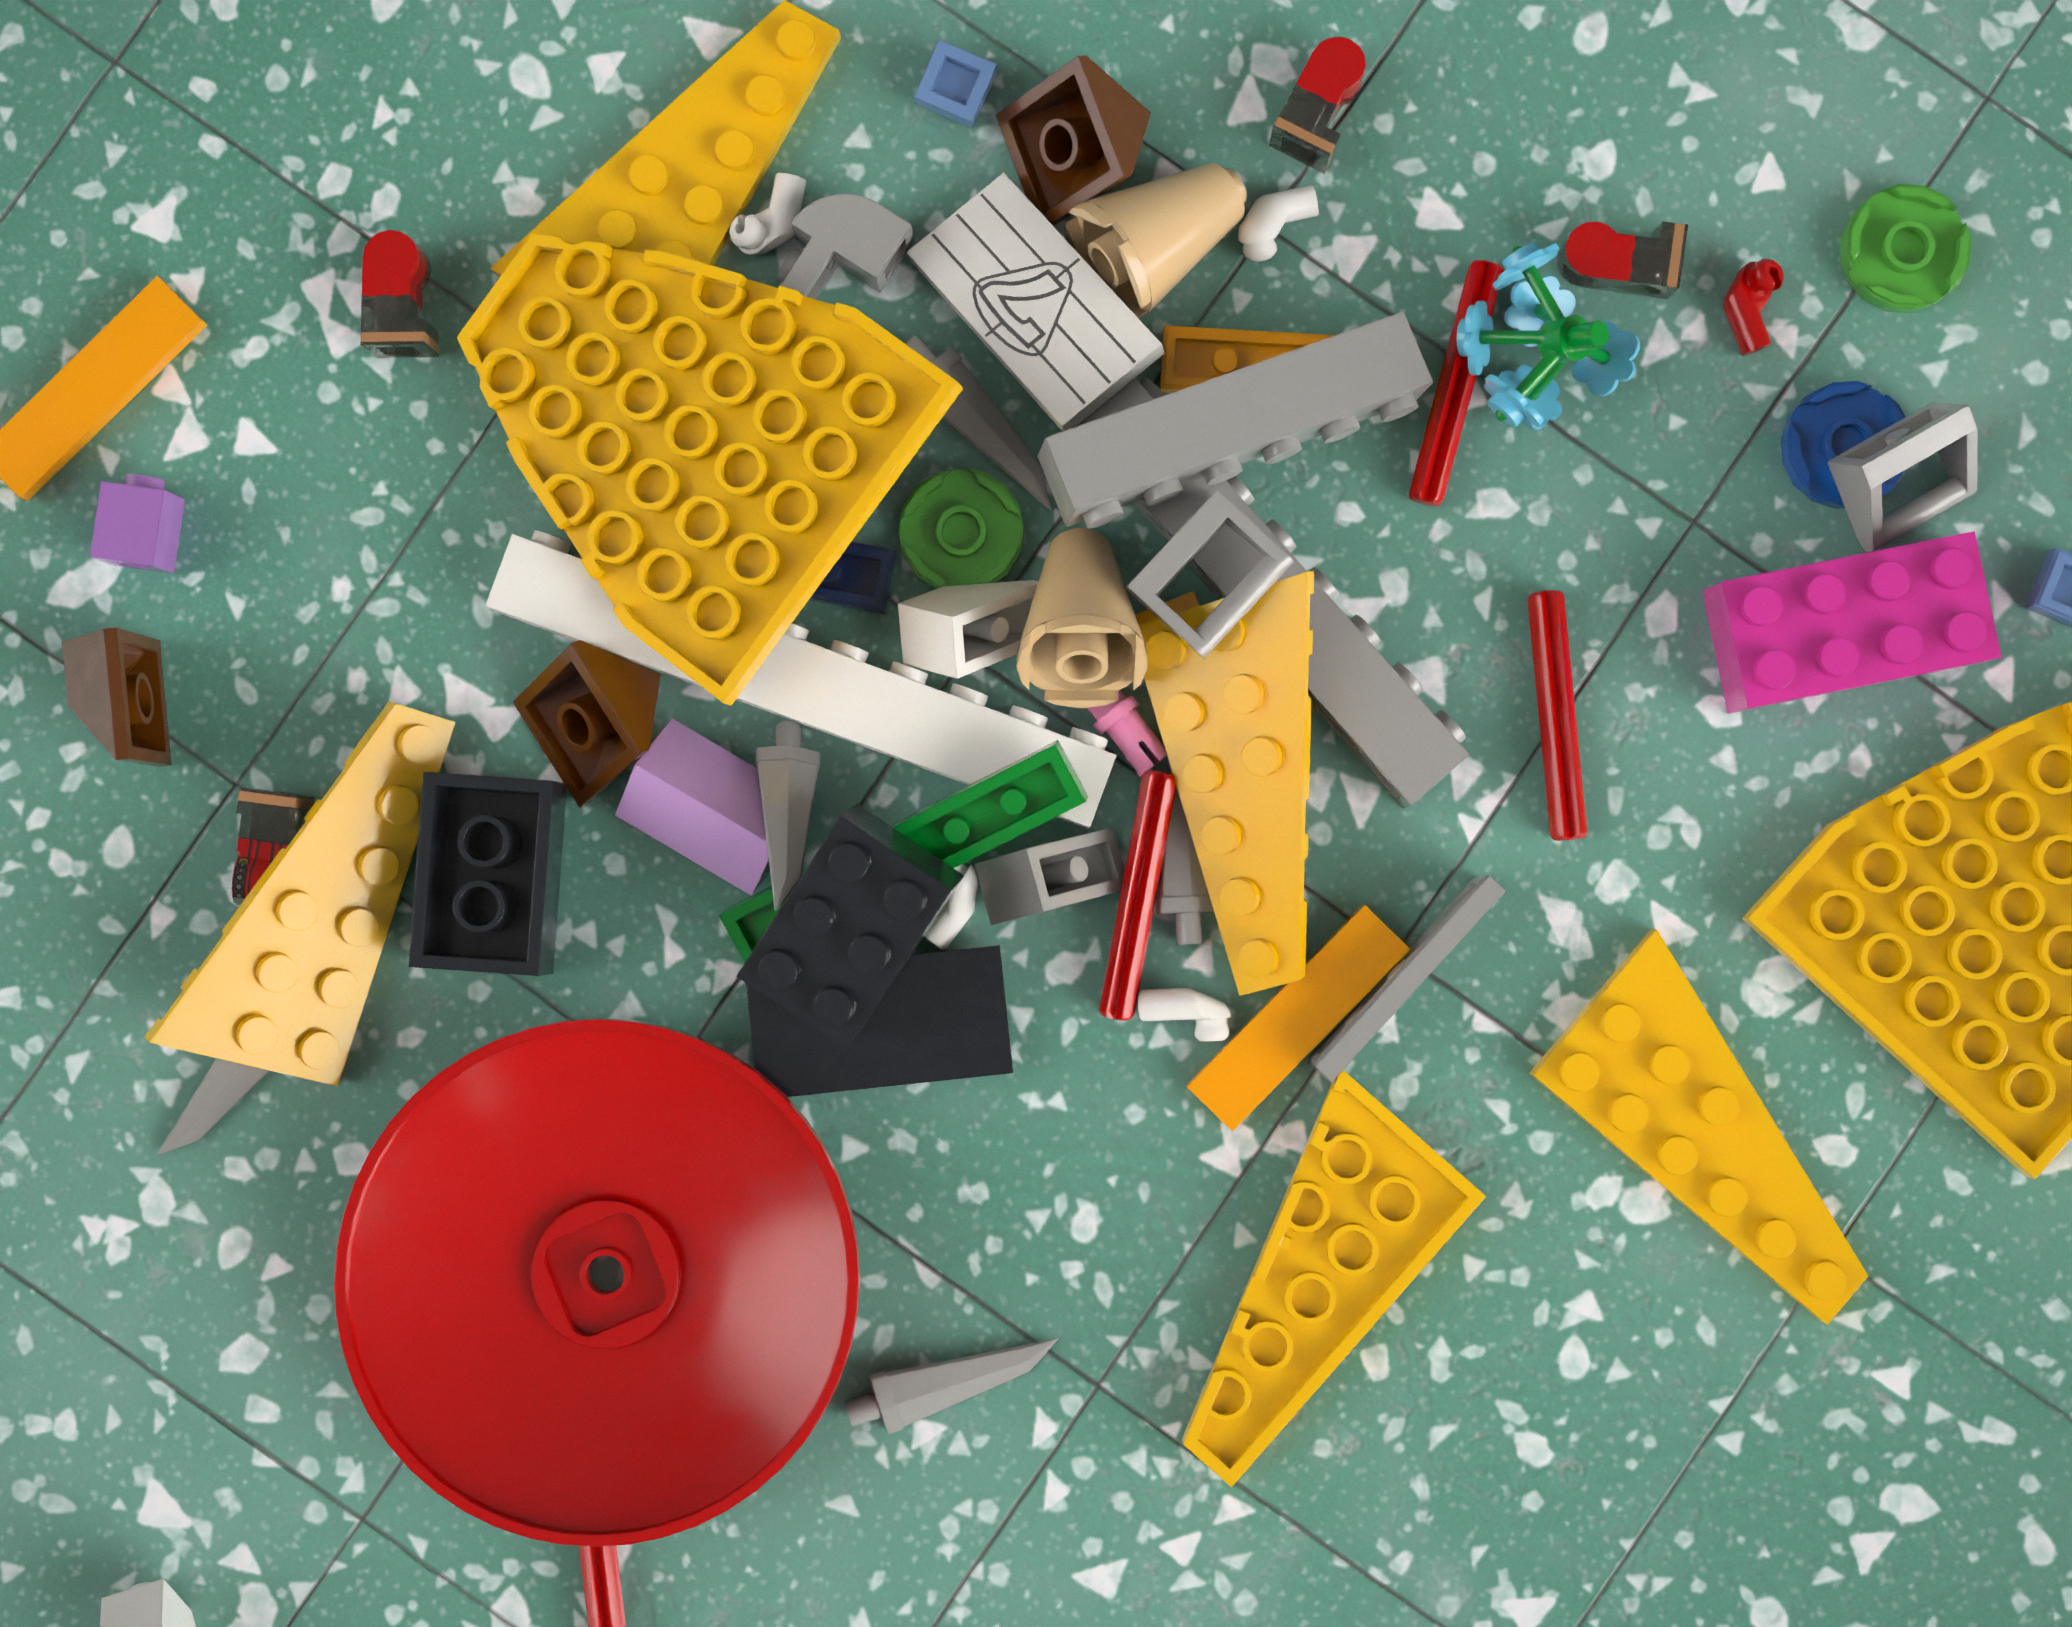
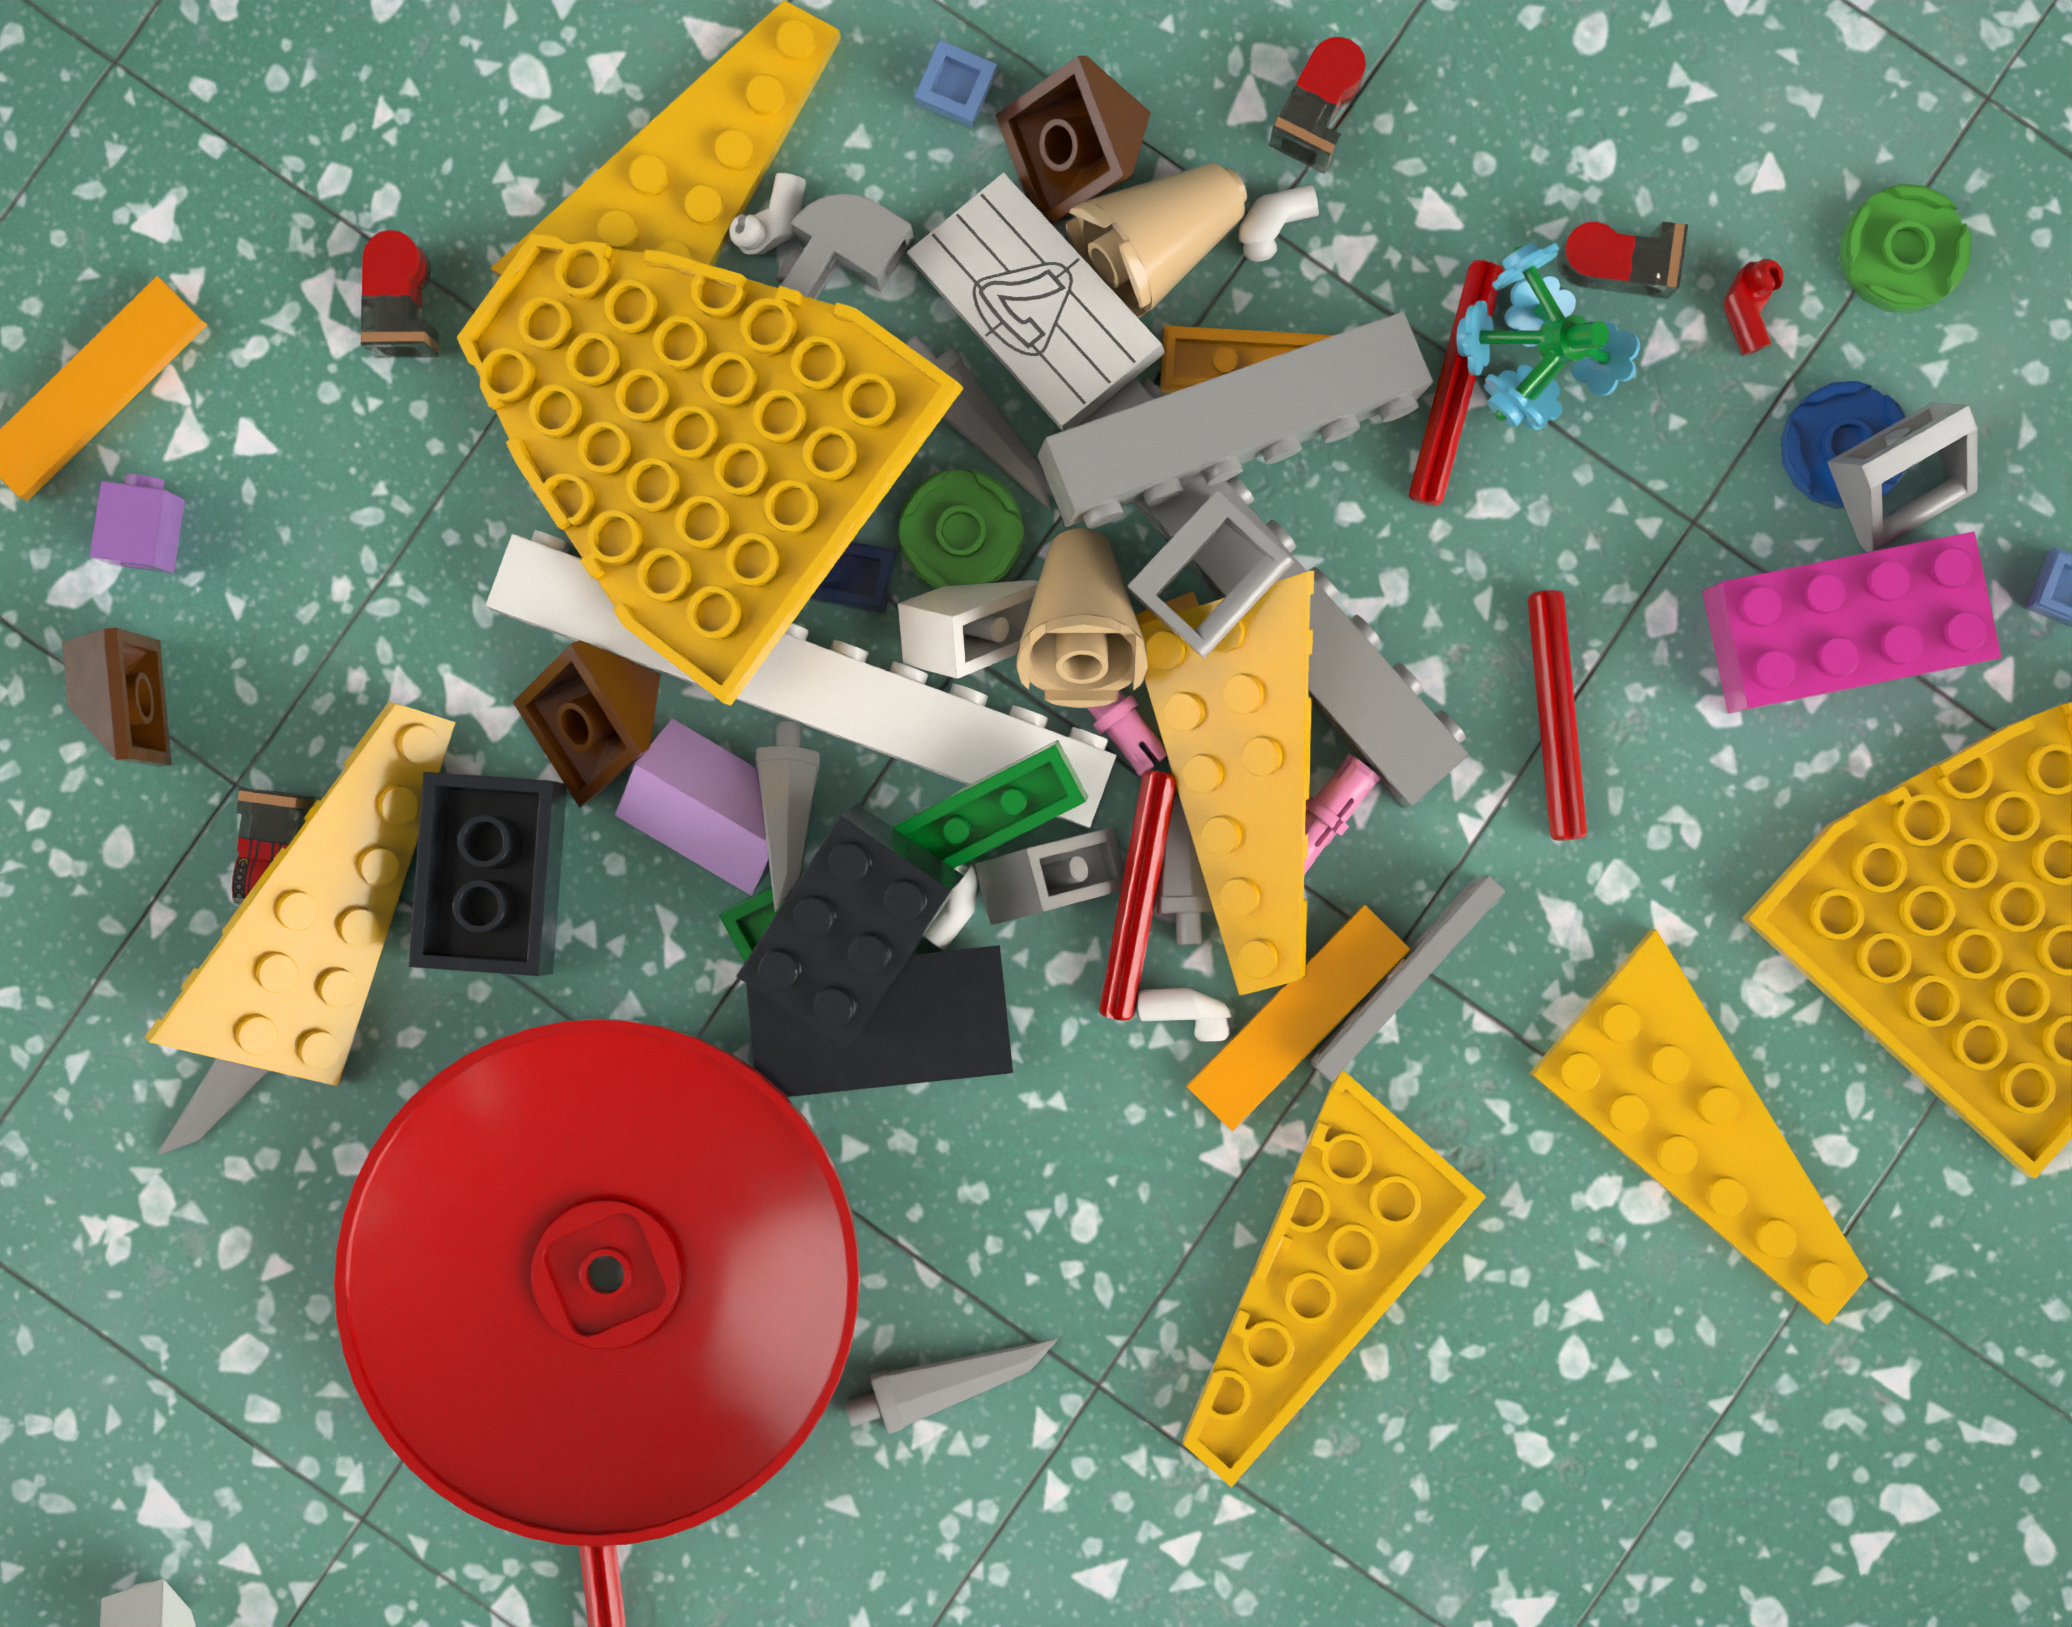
none -> bright pink pin [1304,753,1381,876]

